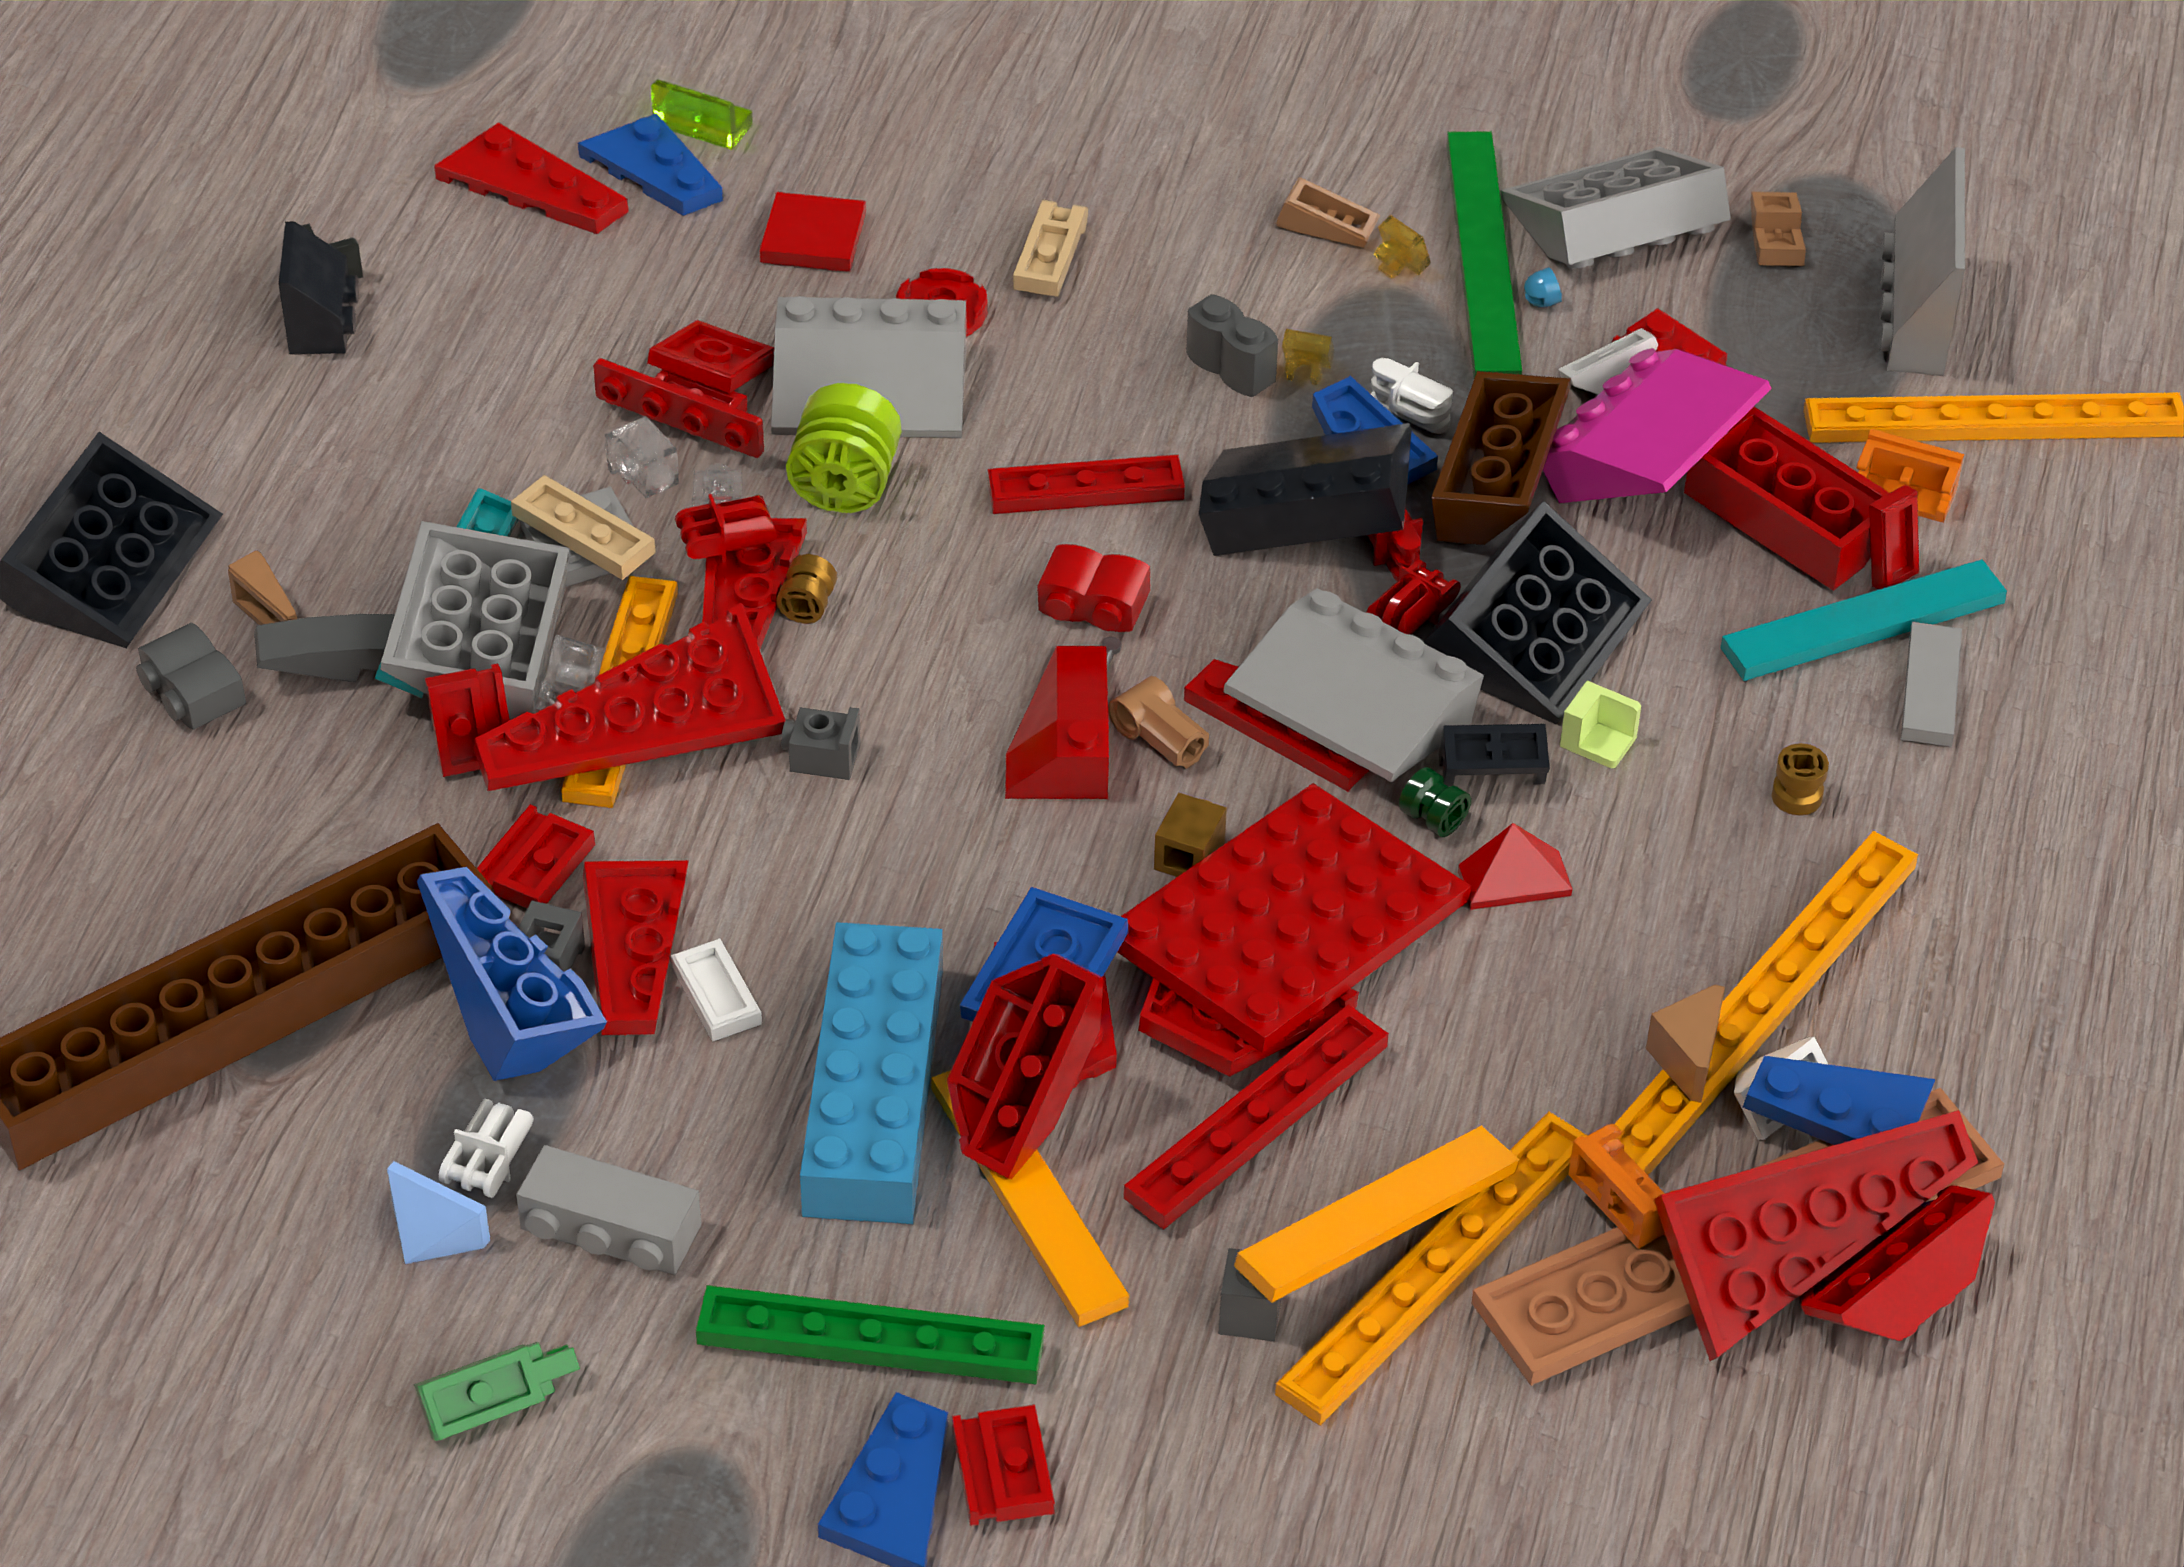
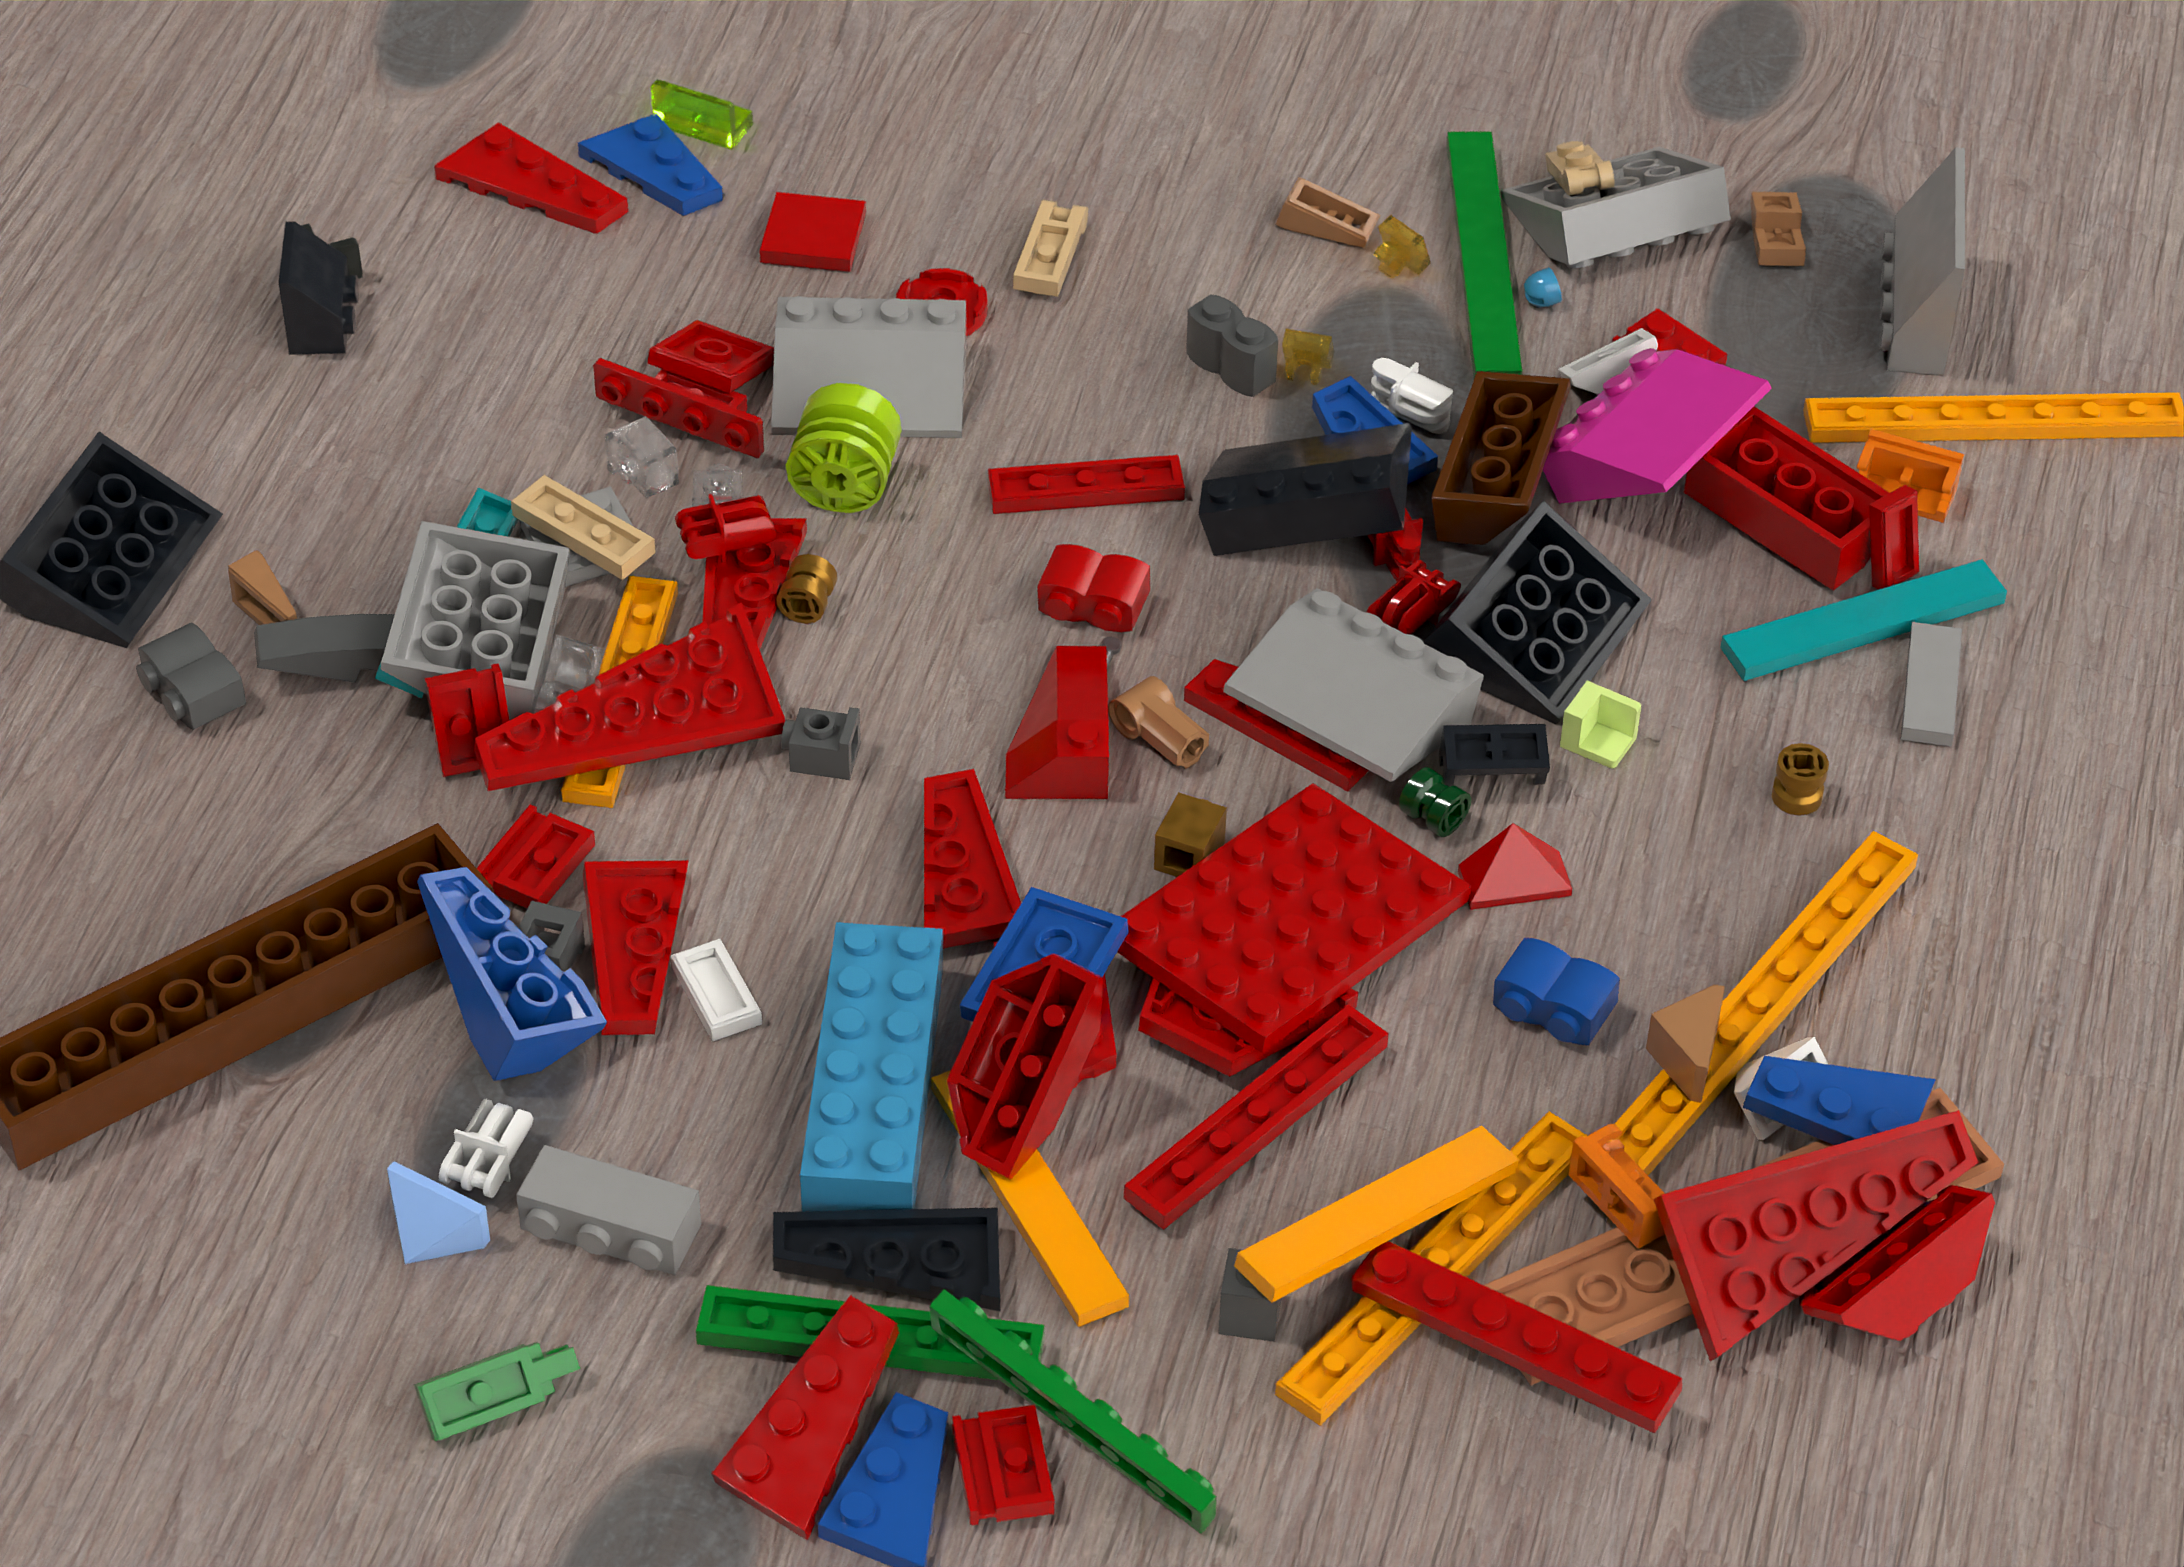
none -> red wing [711,1295,899,1541]
none -> black wing [773,1207,1000,1312]
none -> red wing [924,769,1021,949]
none -> green plate [929,1289,1216,1534]
none -> red plate [1351,1241,1682,1434]
none -> blue brick [1493,938,1620,1045]
none -> tan plate [1545,141,1615,196]

